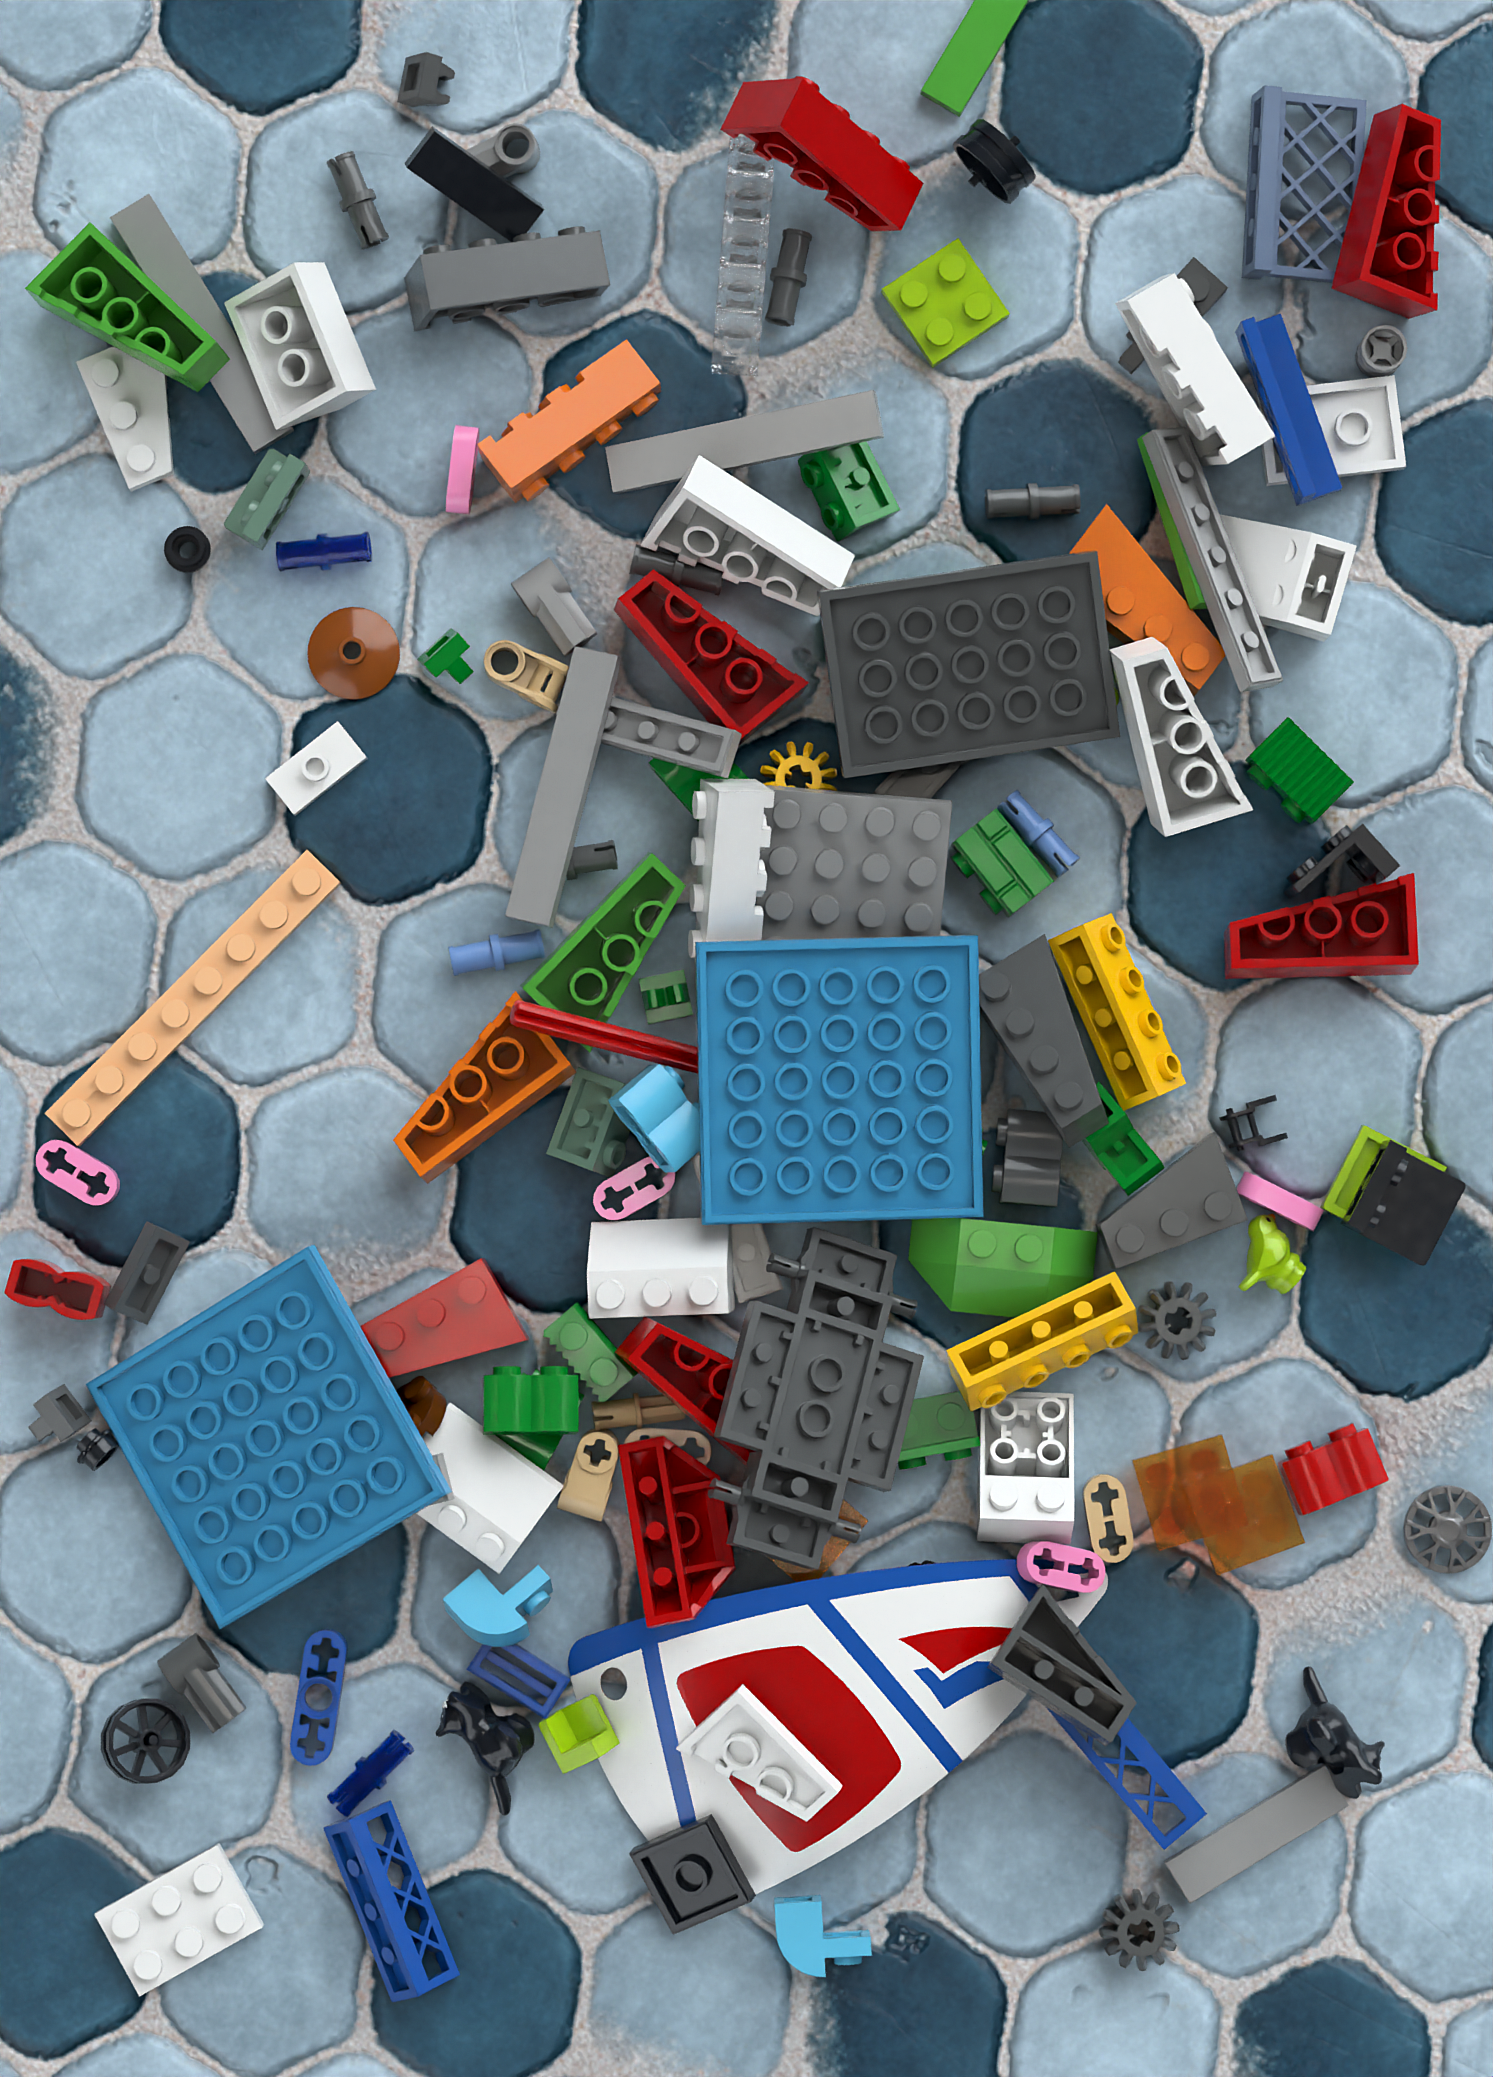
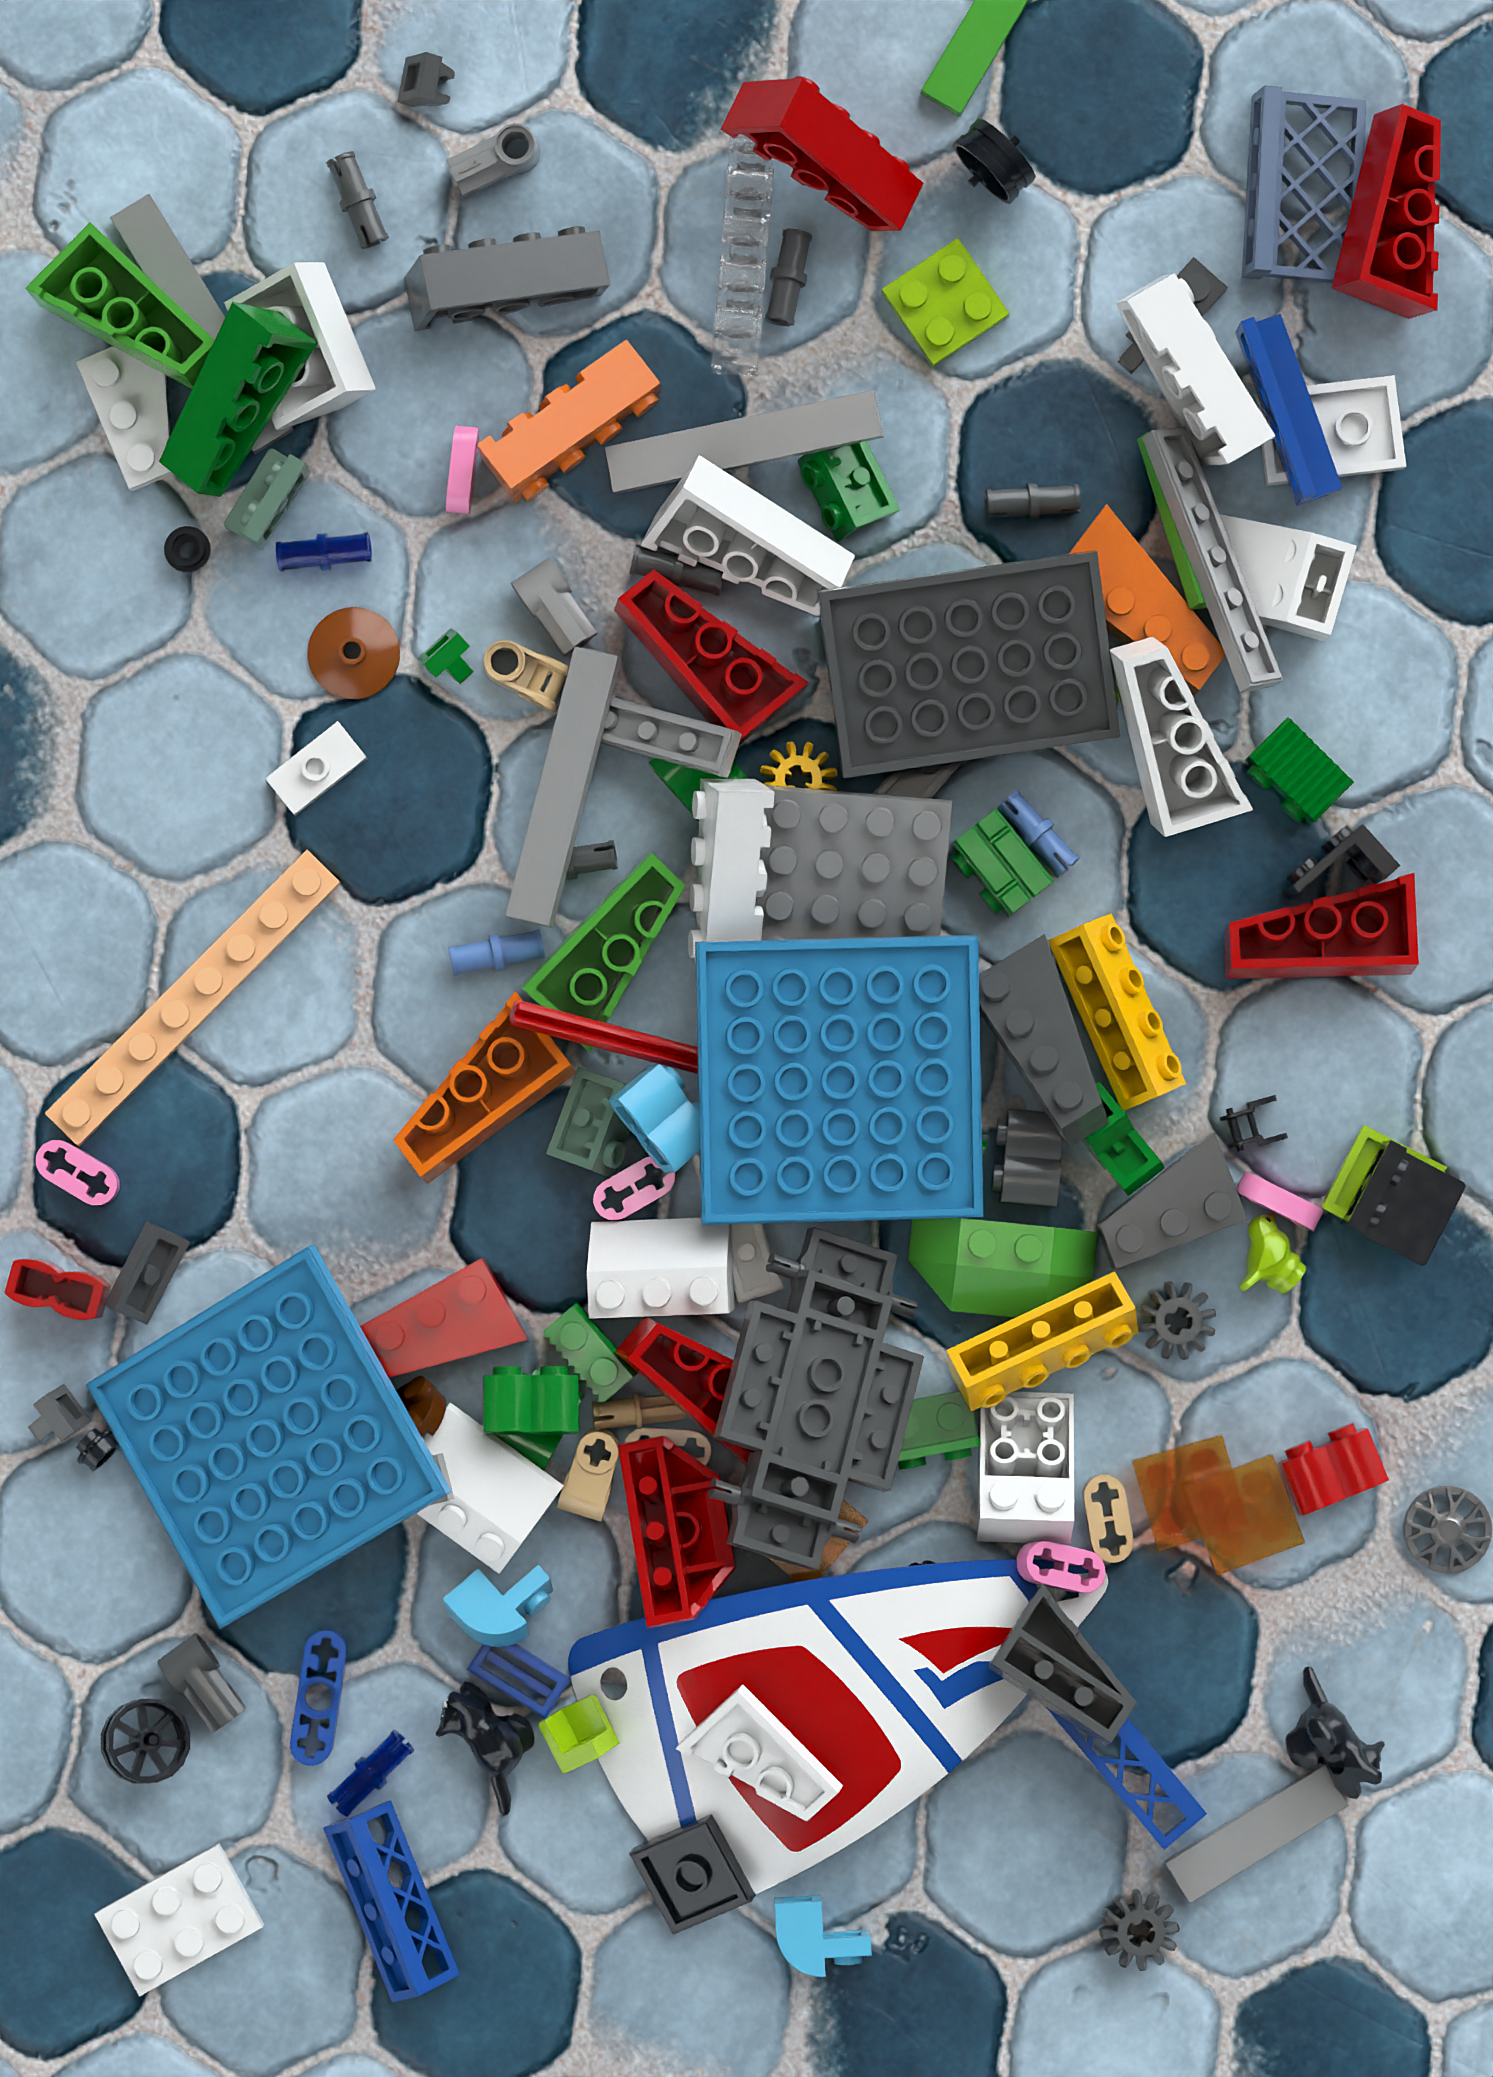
black tile [405,126,544,242] -> none
green tile [639,969,693,1025] -> none
light grey wheel [1355,325,1408,378] -> none
none -> green wedge [159,302,318,497]

